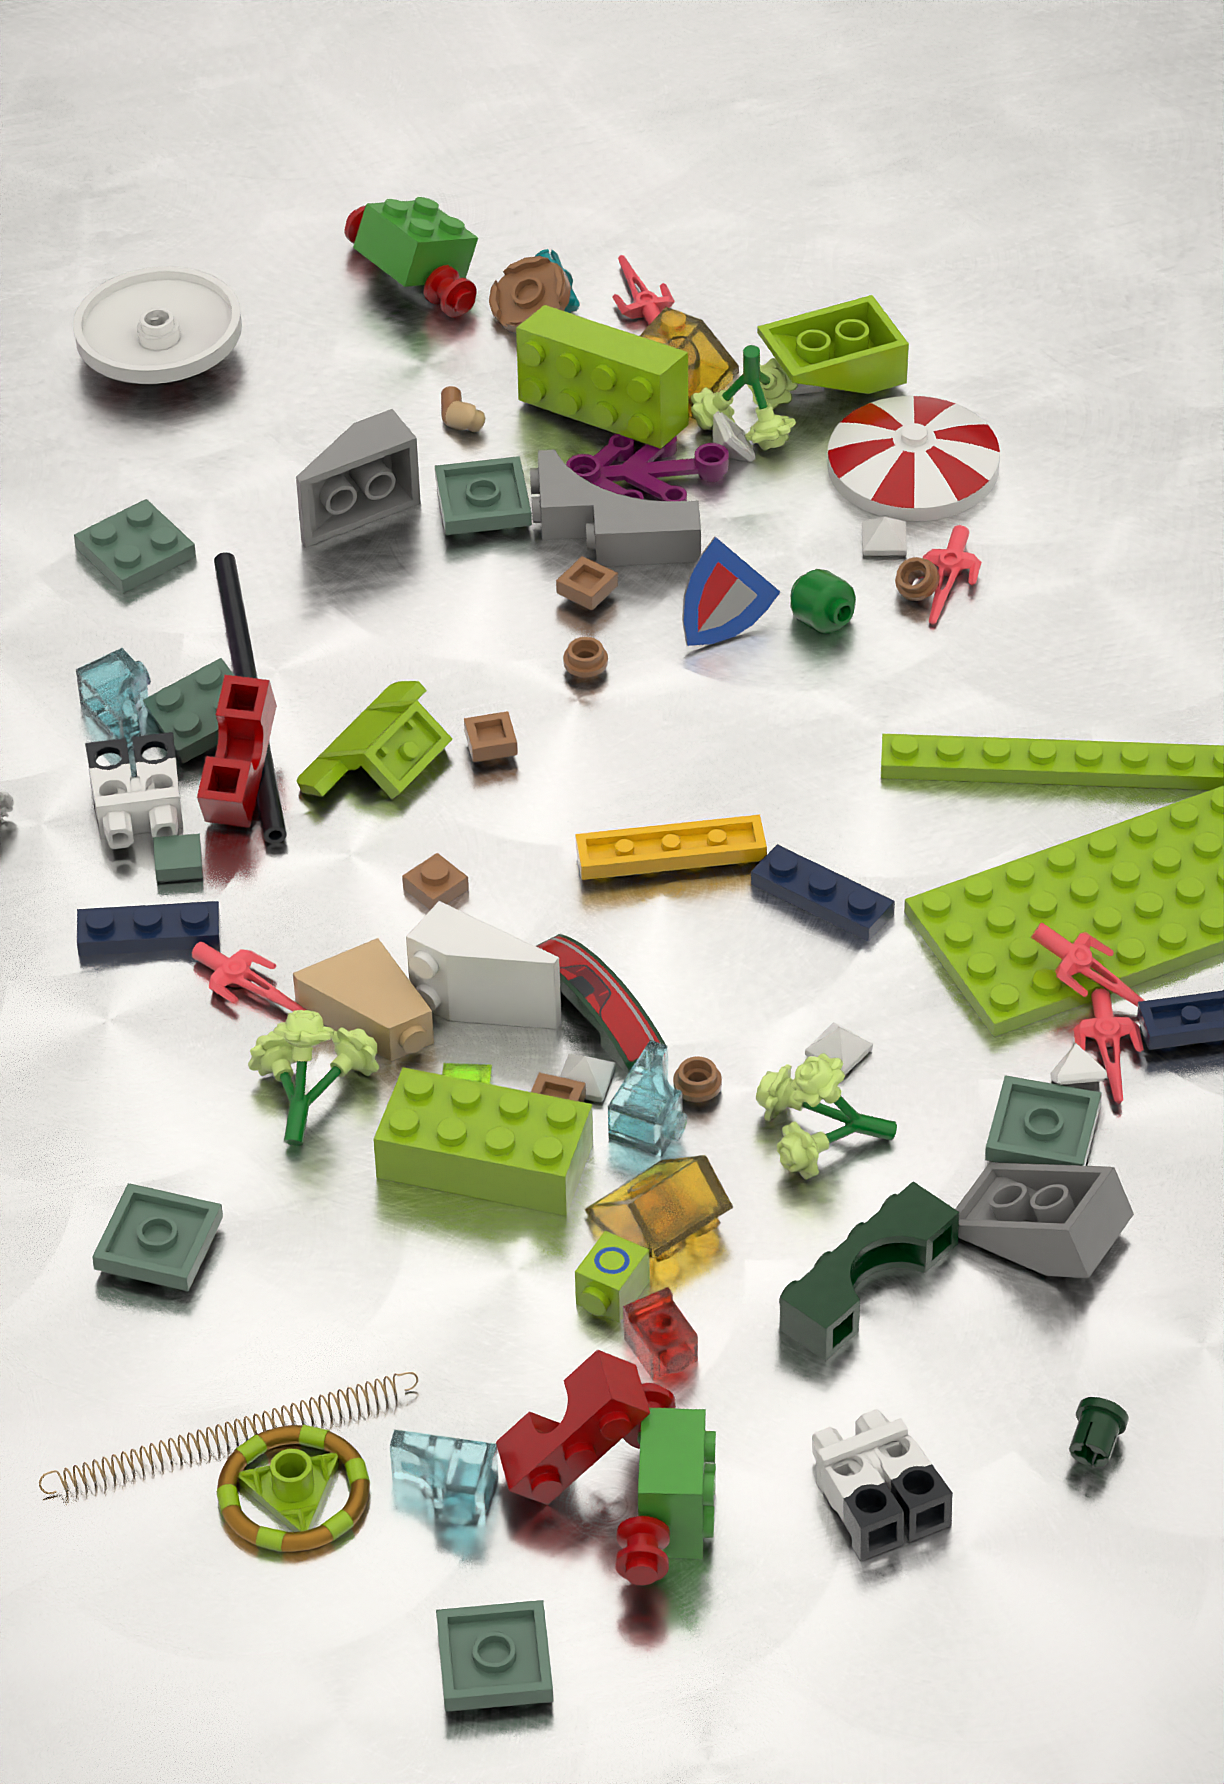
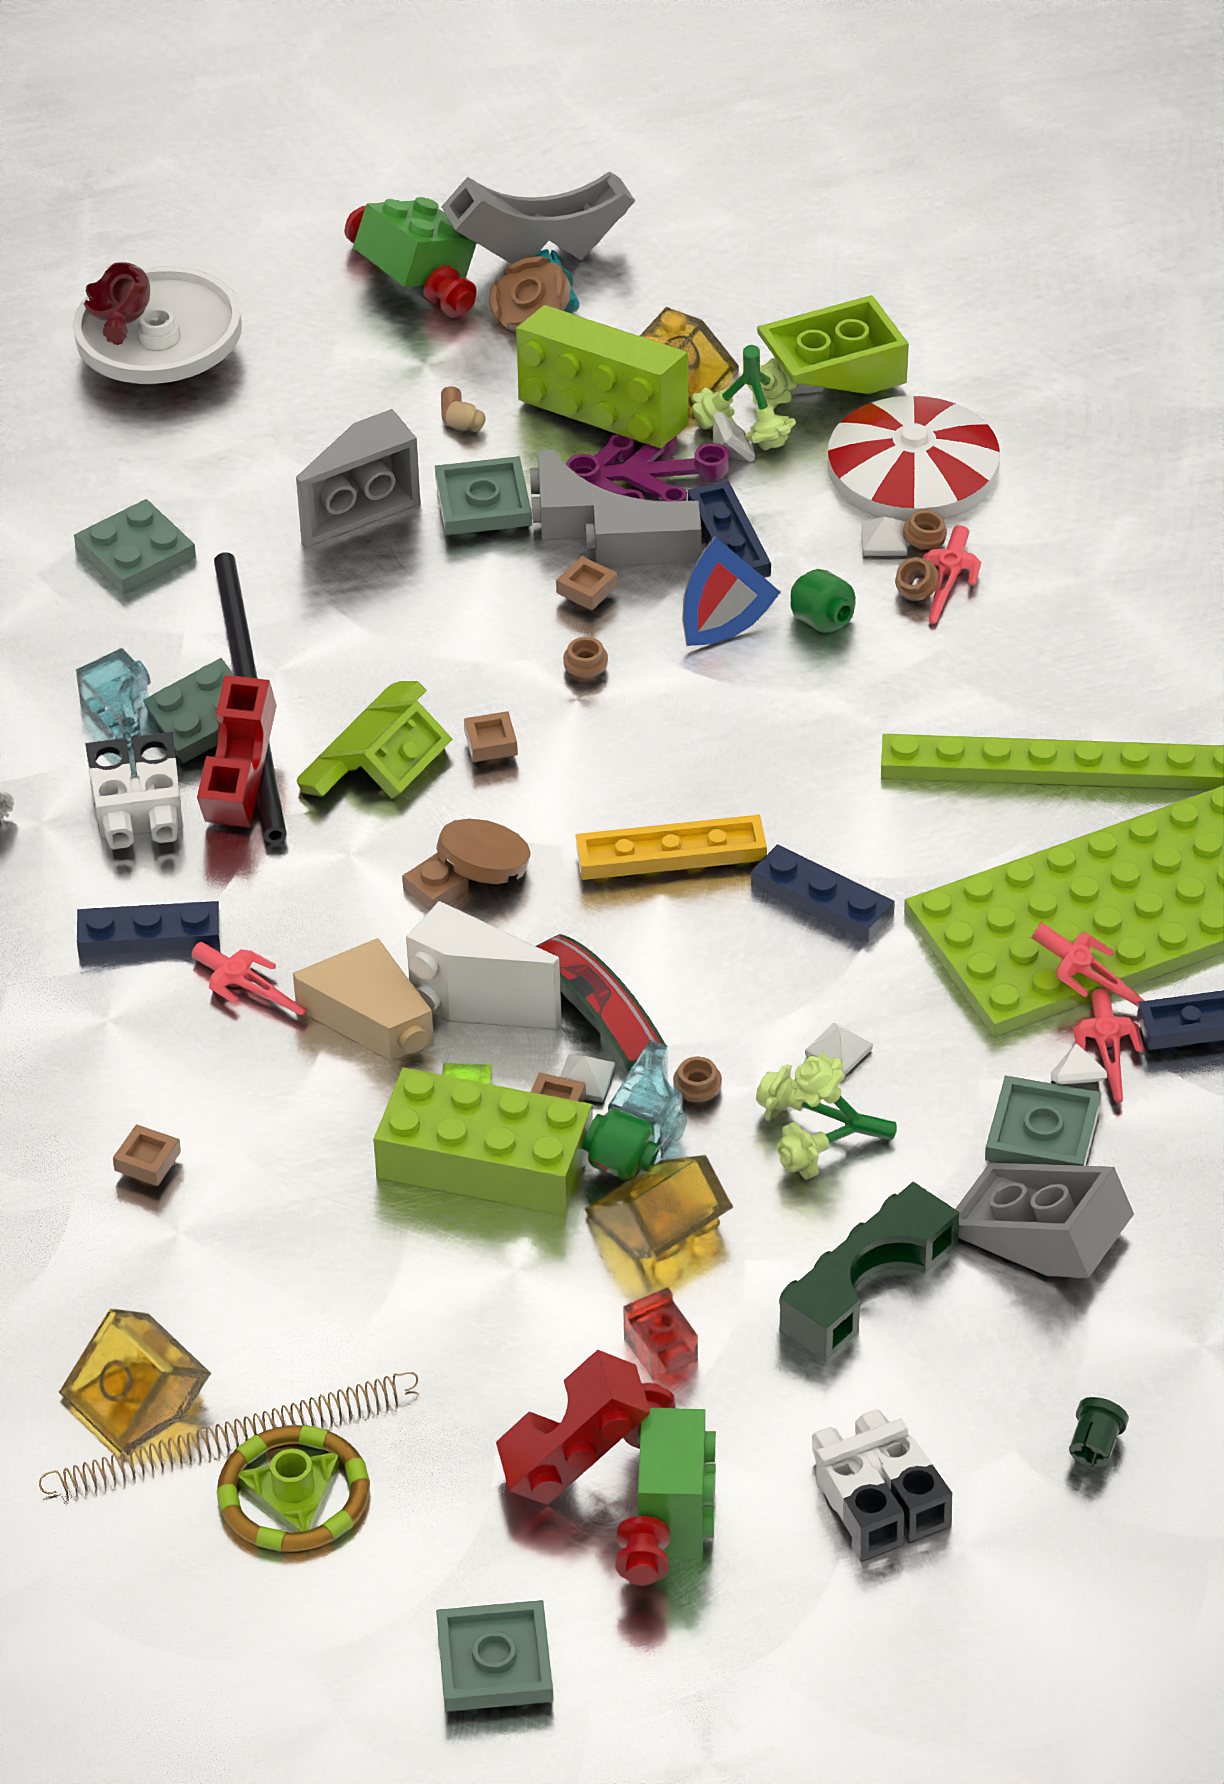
sand green plate [92,1183,223,1291] -> none
sand green tile [153,833,203,882] -> none
yellowish green plant [248,1010,379,1146] -> none
clear light blue arch [390,1429,499,1526] -> none
lime brick [575,1231,650,1323] -> none
coral piece [612,255,675,337] -> none
none -> clear yellow slope [59,1308,211,1454]
none -> dark red hair [84,262,150,346]
none -> medium nougat plate [112,1124,181,1186]
none -> medium nougat tile [436,818,531,884]
none -> light grey arch [441,171,635,264]
none -> green head [582,1108,660,1181]
none -> dark blue plate [688,481,771,578]
none -> medium nougat plate [903,510,947,550]

